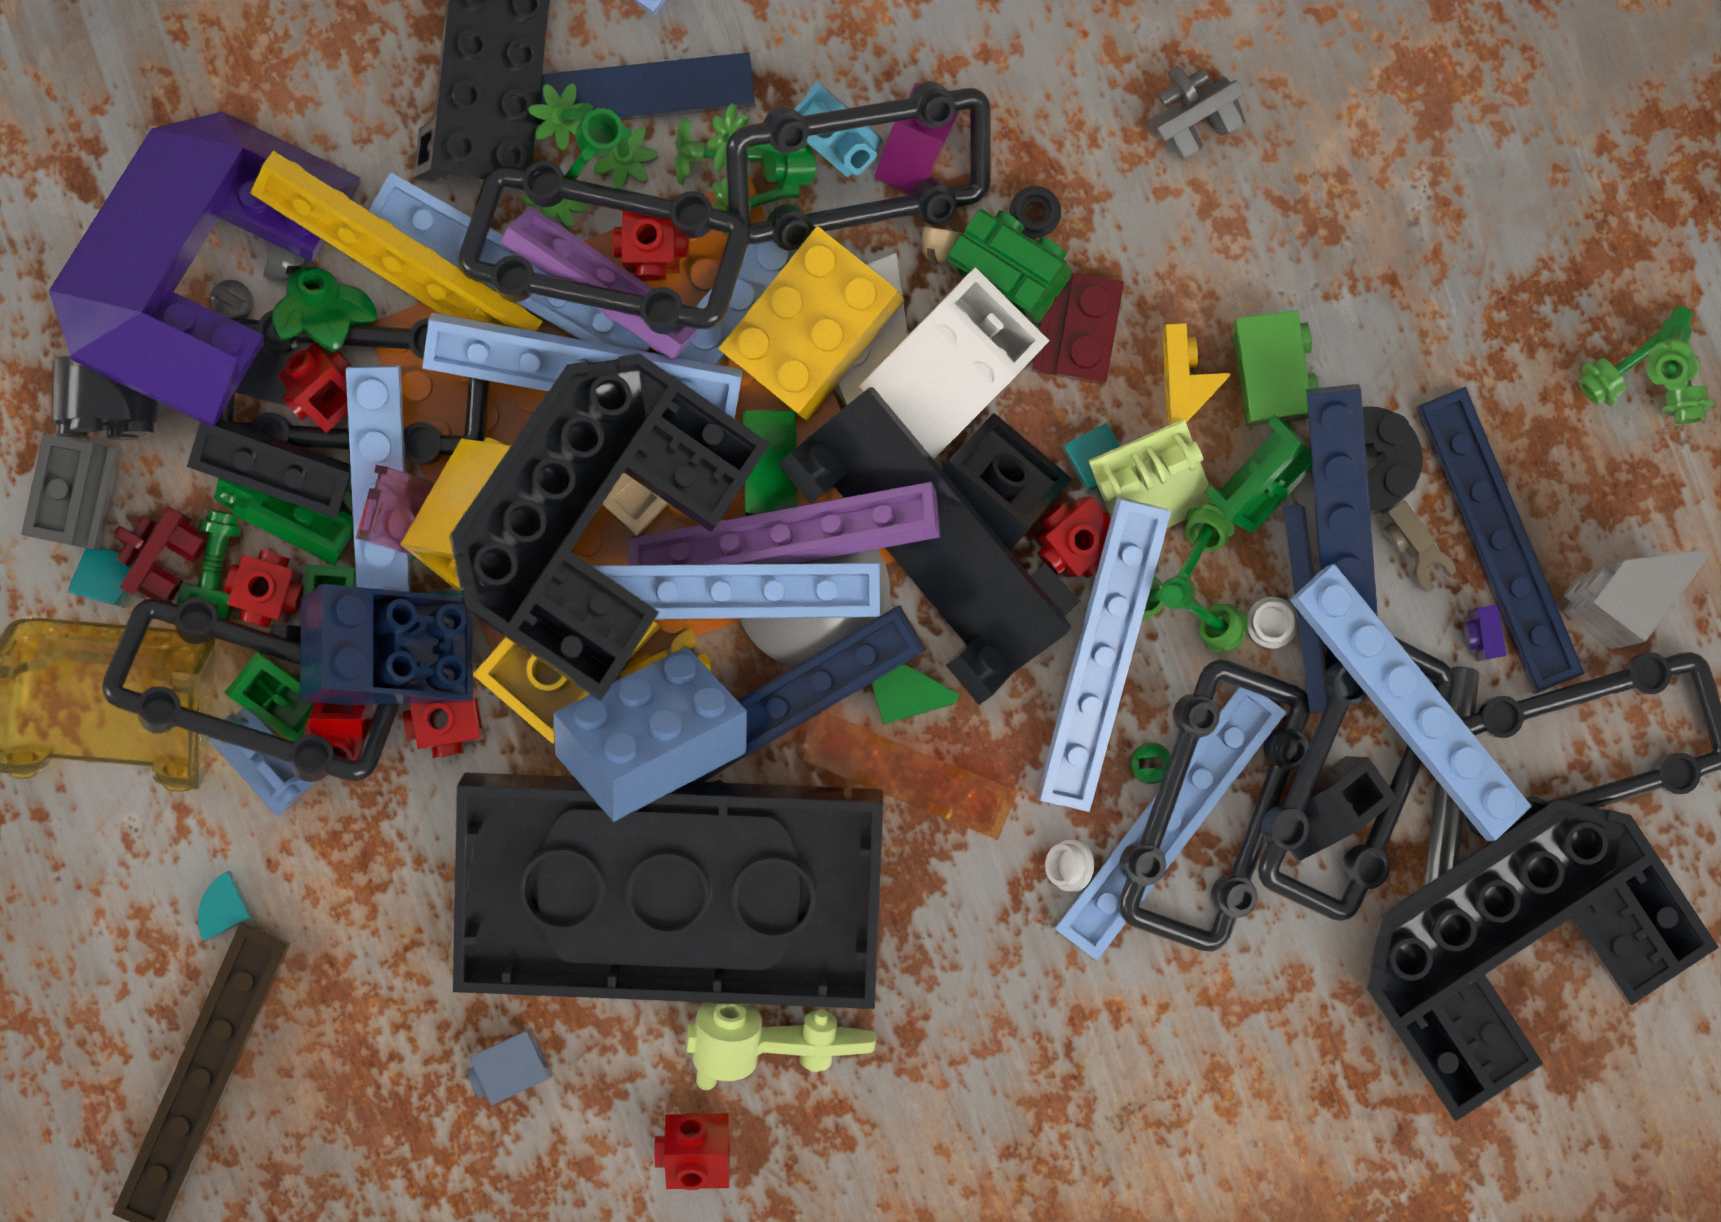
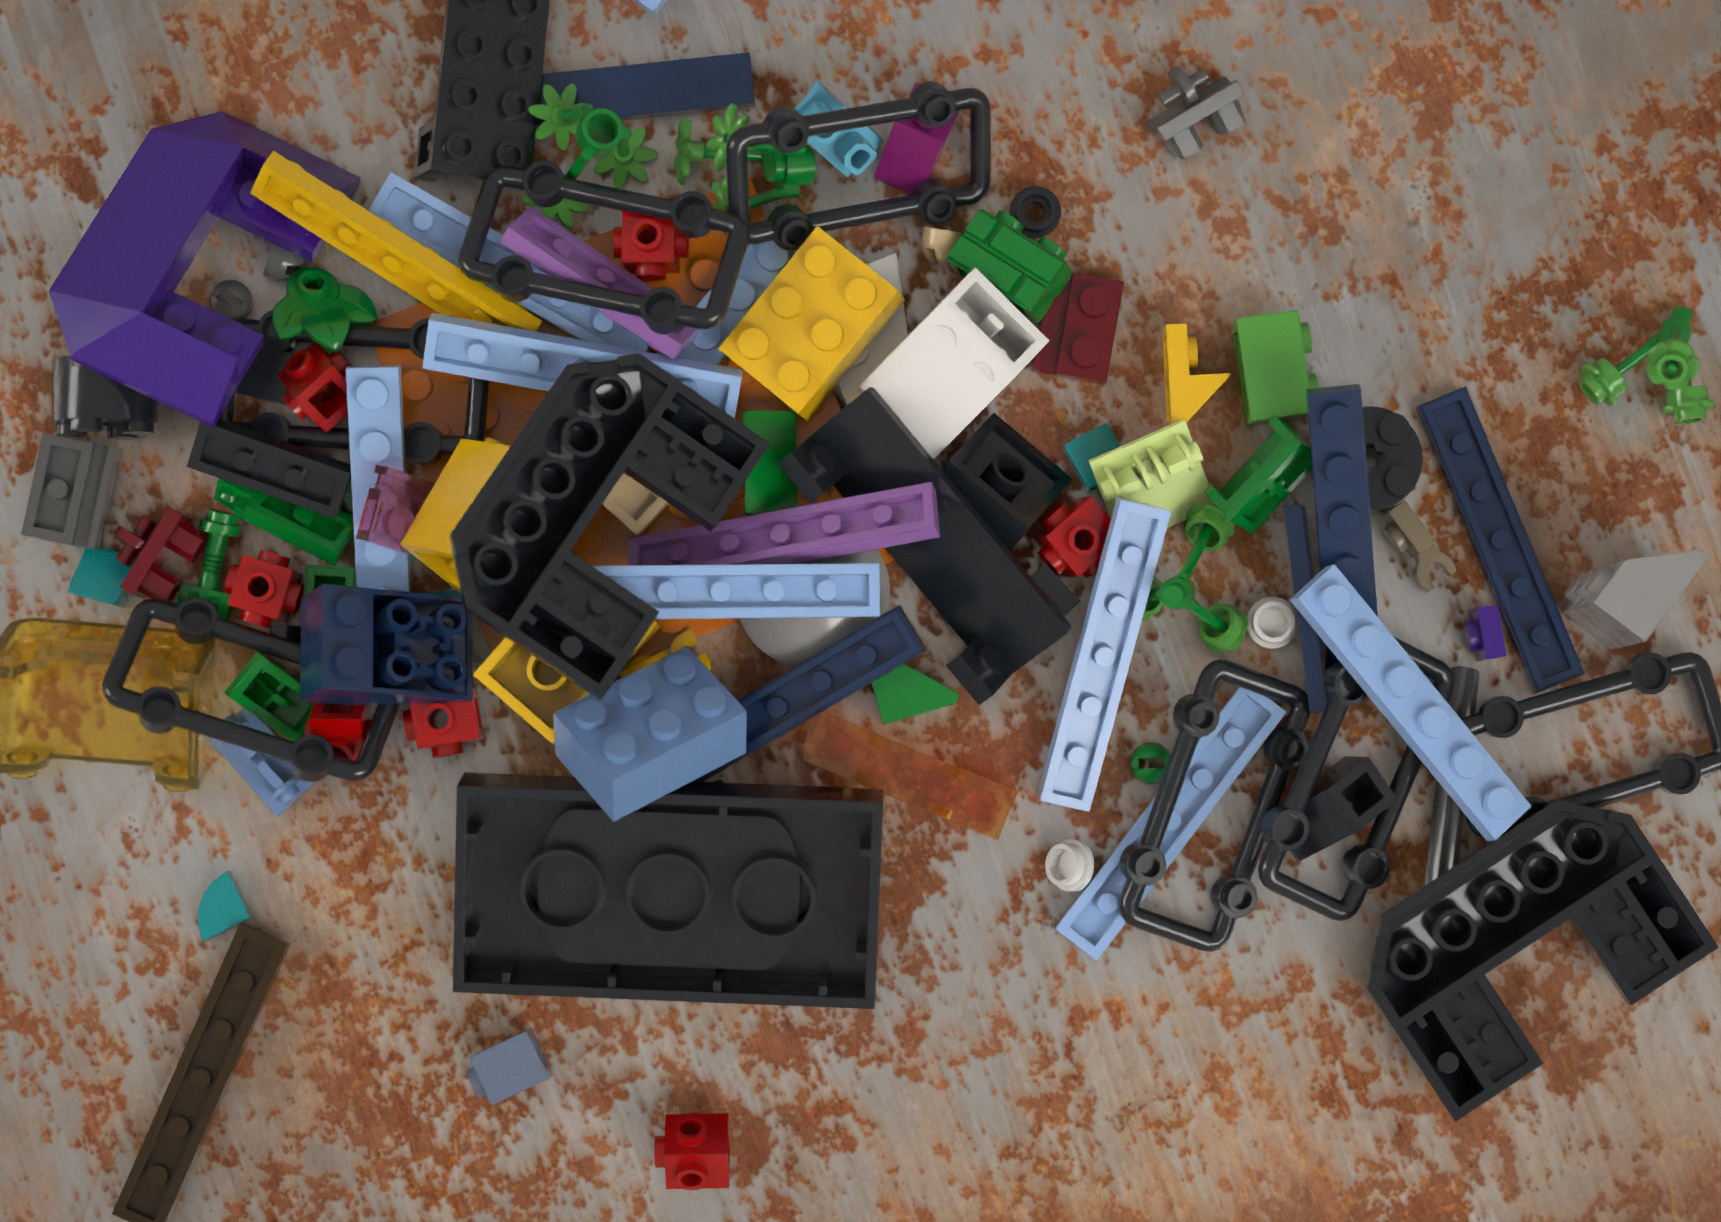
yellowish green piece [686,1002,877,1091] -> none

